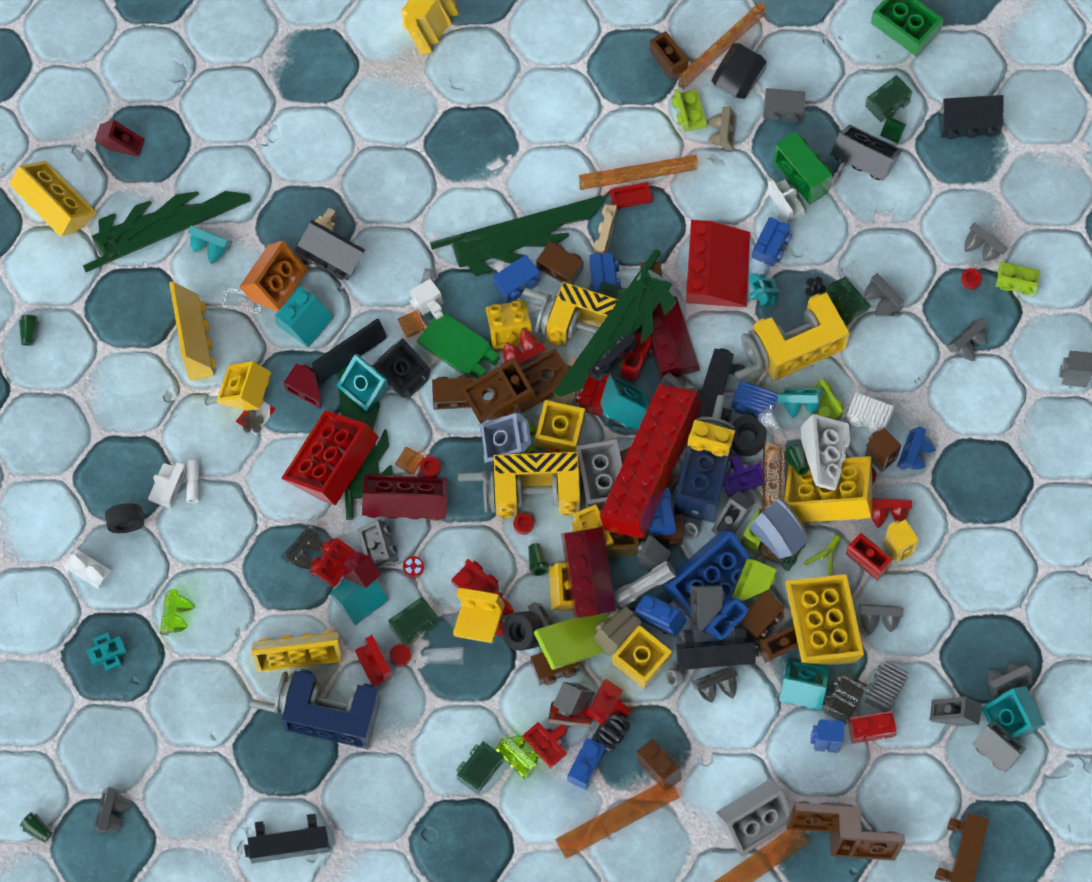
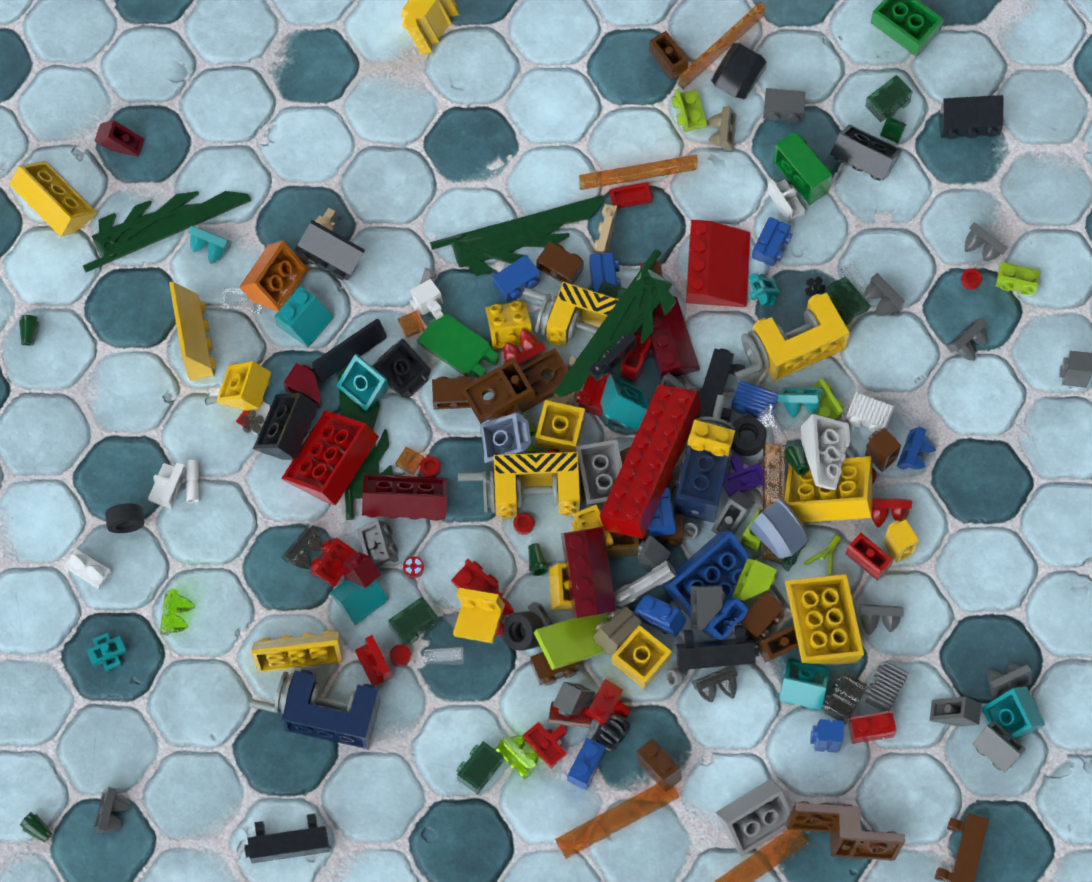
none -> black slope [253,393,318,460]

